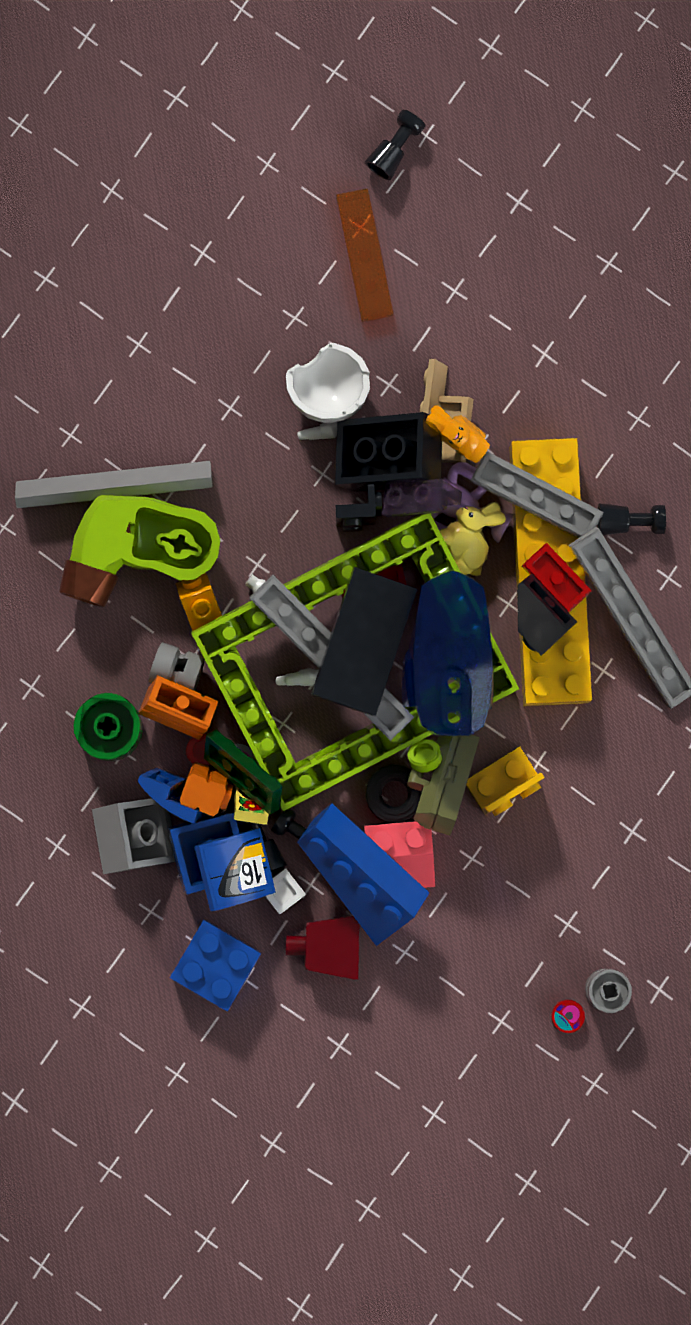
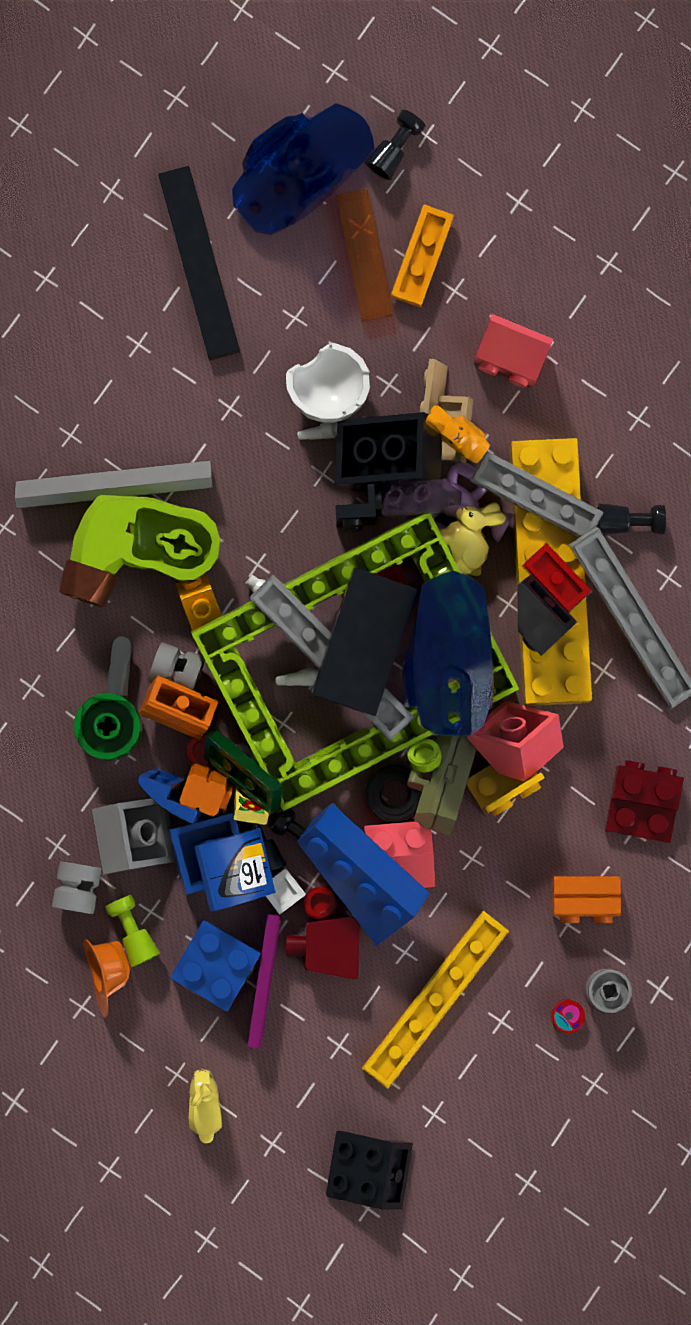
none -> light grey wheel [51,861,102,914]
none -> orange piece [83,939,130,1018]
none -> lime piece [105,894,161,968]
none -> dark grey bar [107,637,132,697]
none -> black tile [158,166,240,361]
none -> light yellow animal [189,1069,222,1143]
none -> clear blue piece [232,103,374,235]
none -> magenta tile [247,914,281,1049]
none -> red tile [304,887,337,920]
none -> black bracket [326,1131,413,1210]
none -> yellow tile [362,911,509,1089]
none -> light orange plate [391,204,454,308]
none -> coral slope [467,701,564,781]
none -> coral slope [474,314,553,388]
none -> orange brick [552,876,621,923]
none -> dark red plate [605,760,684,843]

